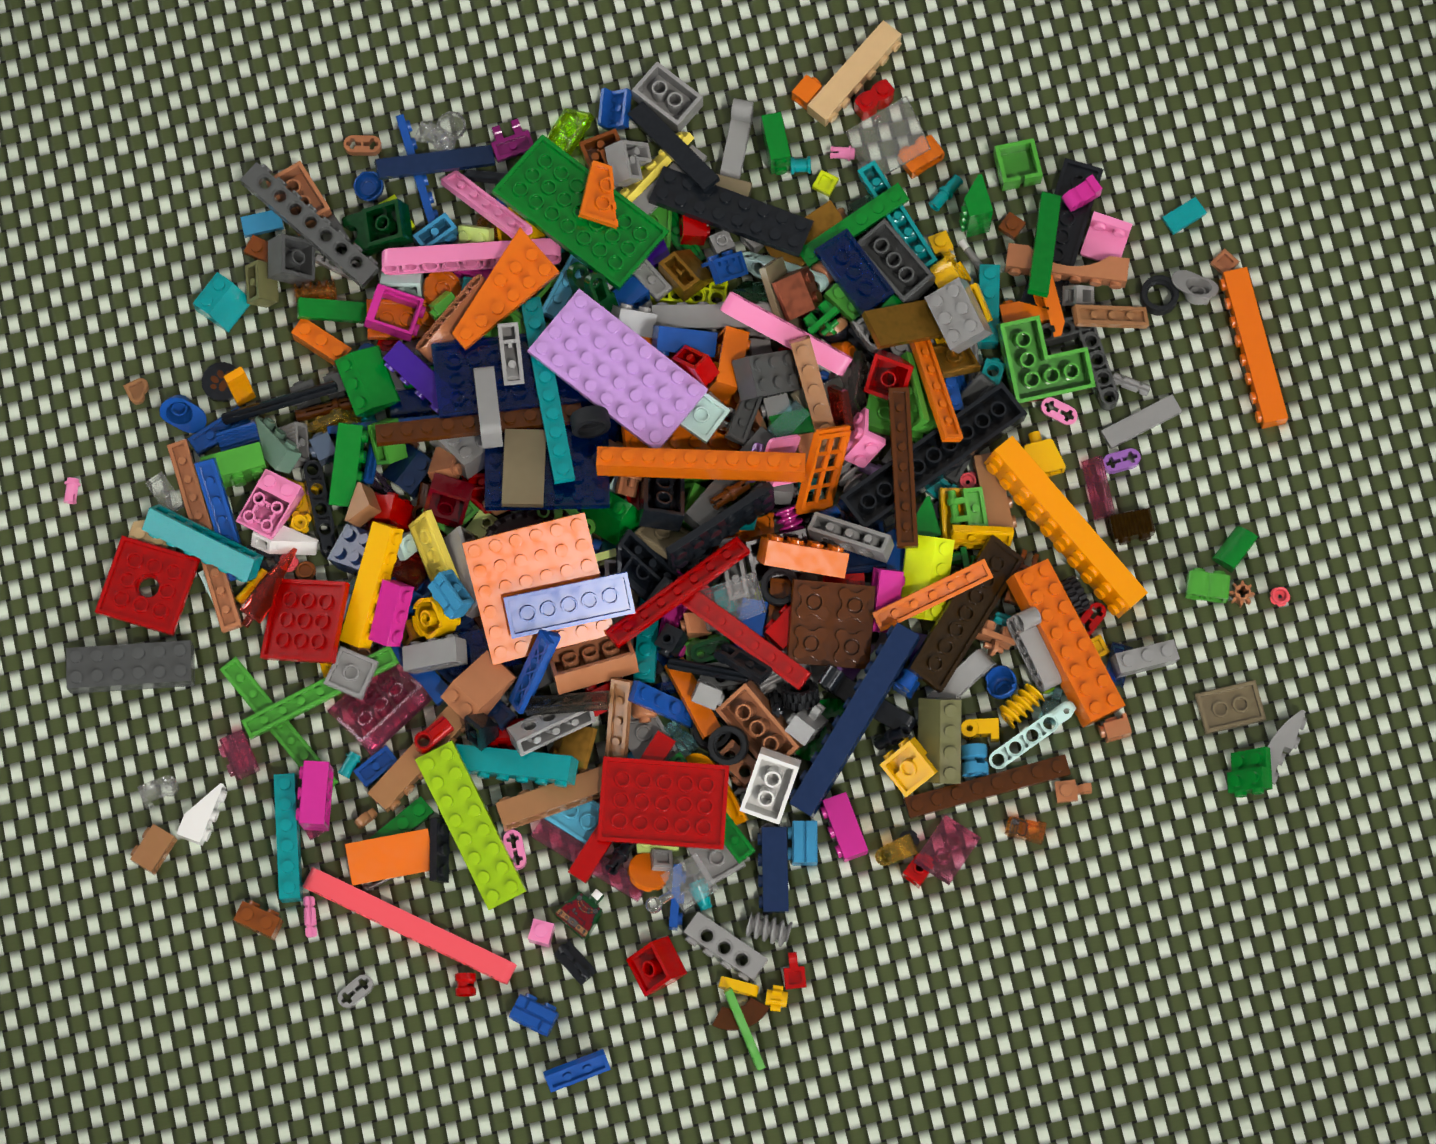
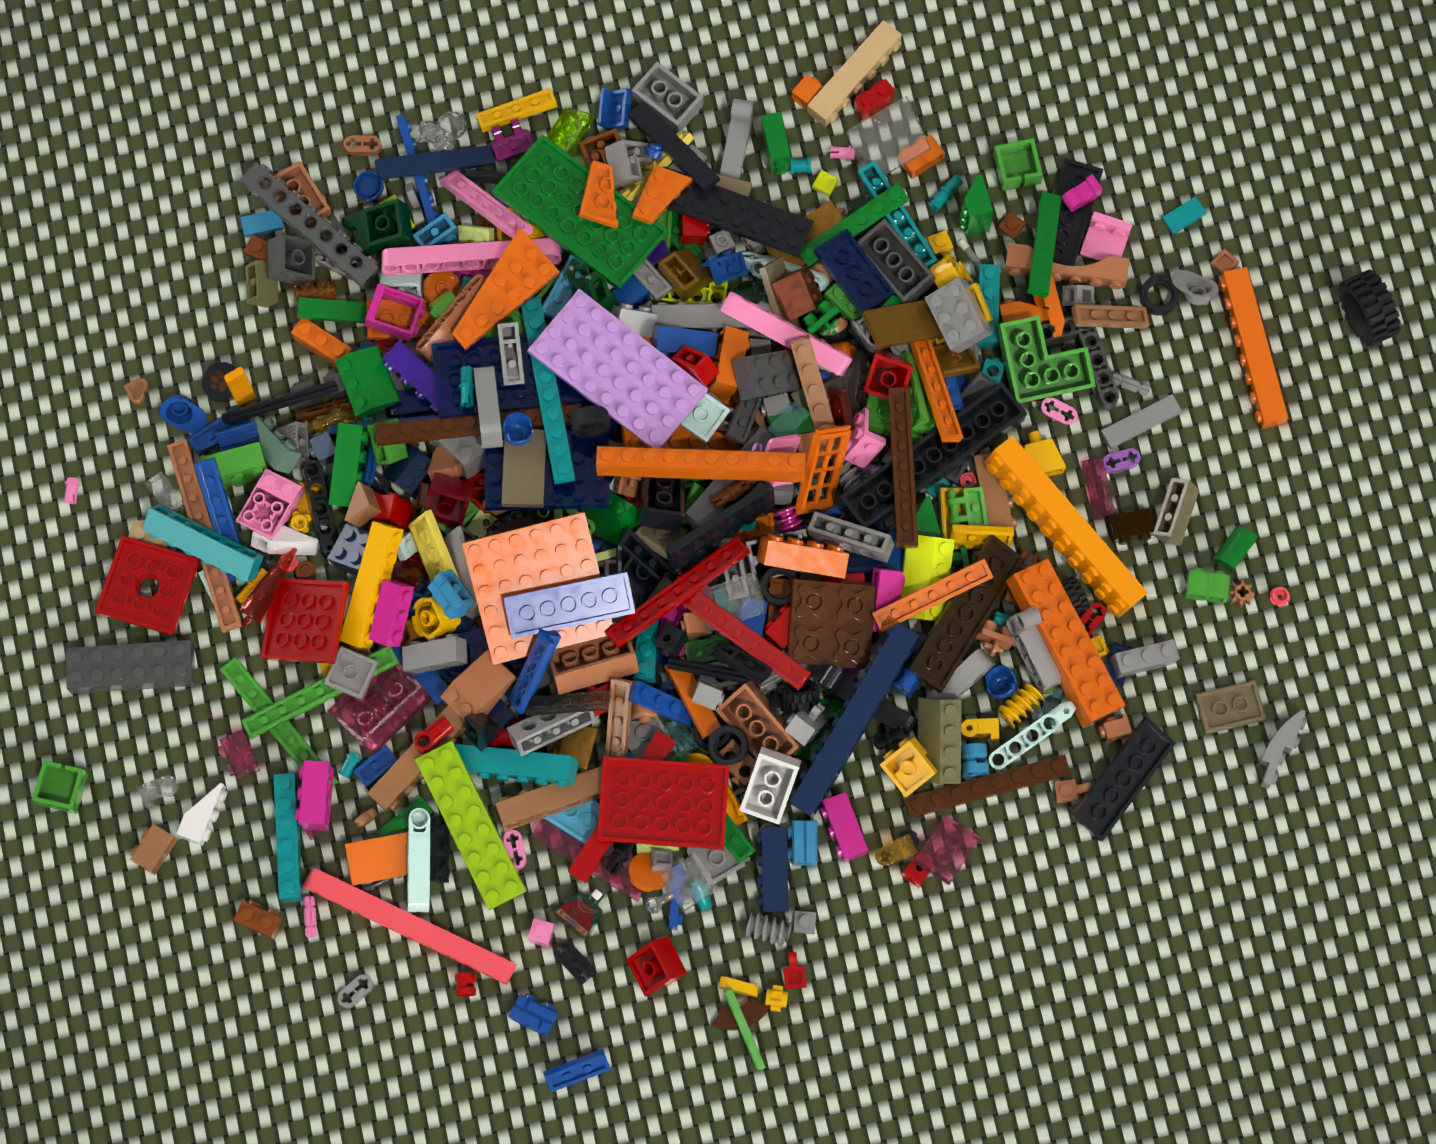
teal slope [193,272,250,333] -> none
light grey brick [683,912,768,983] -> none
clear orange leg [1005,817,1047,845] -> none
green plate [1227,747,1273,798] -> none
none -> bright green piece [32,760,88,814]
none -> light grey tile [405,183,421,209]
none -> light aqua piece [407,808,430,913]
none -> teal axle [459,366,475,408]
none -> yellow plate [476,88,558,133]
none -> blue hair [502,412,534,446]
none -> orange wing [632,165,692,225]
none -> blue plate [645,142,665,159]
none -> light grey plate [794,911,816,935]
none -> black plate [1070,717,1176,842]
none -> dark tan brick [1153,478,1199,546]
none -> black tyre [1338,269,1401,347]

